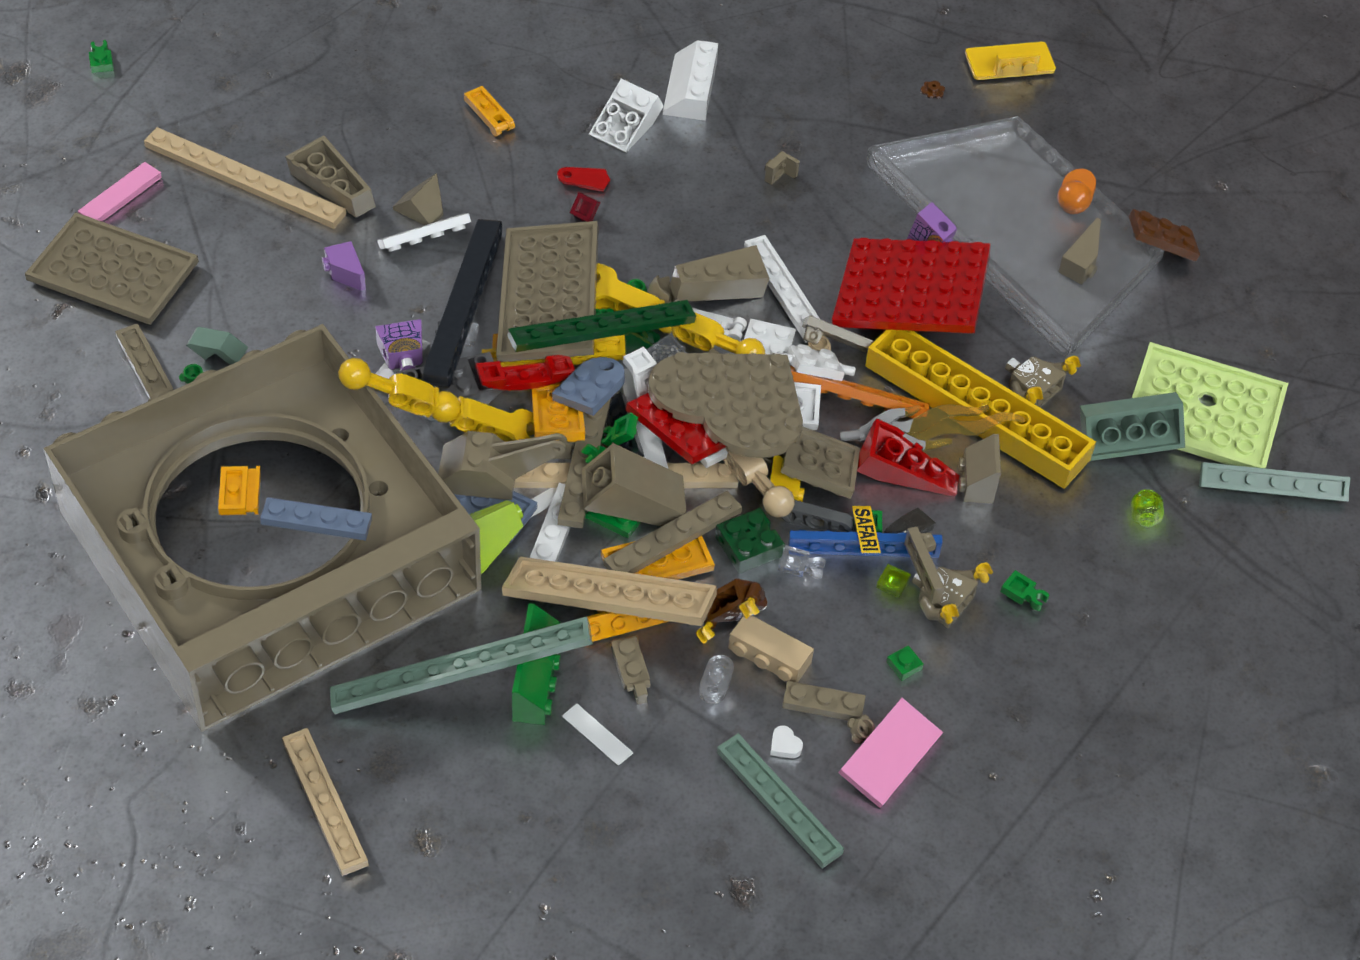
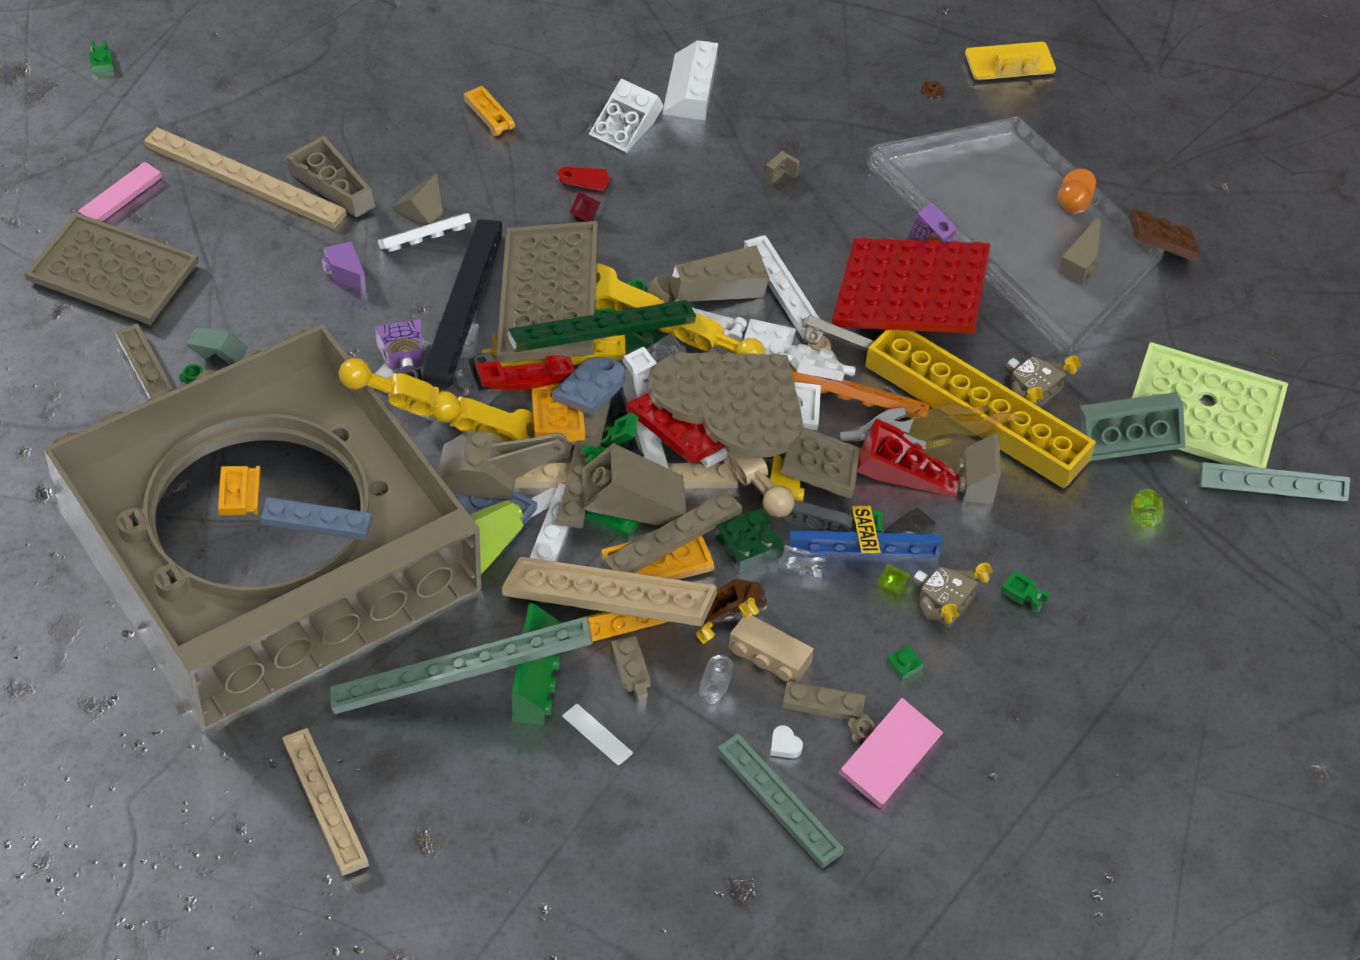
dark tan hinge [904,527,945,605] -> none

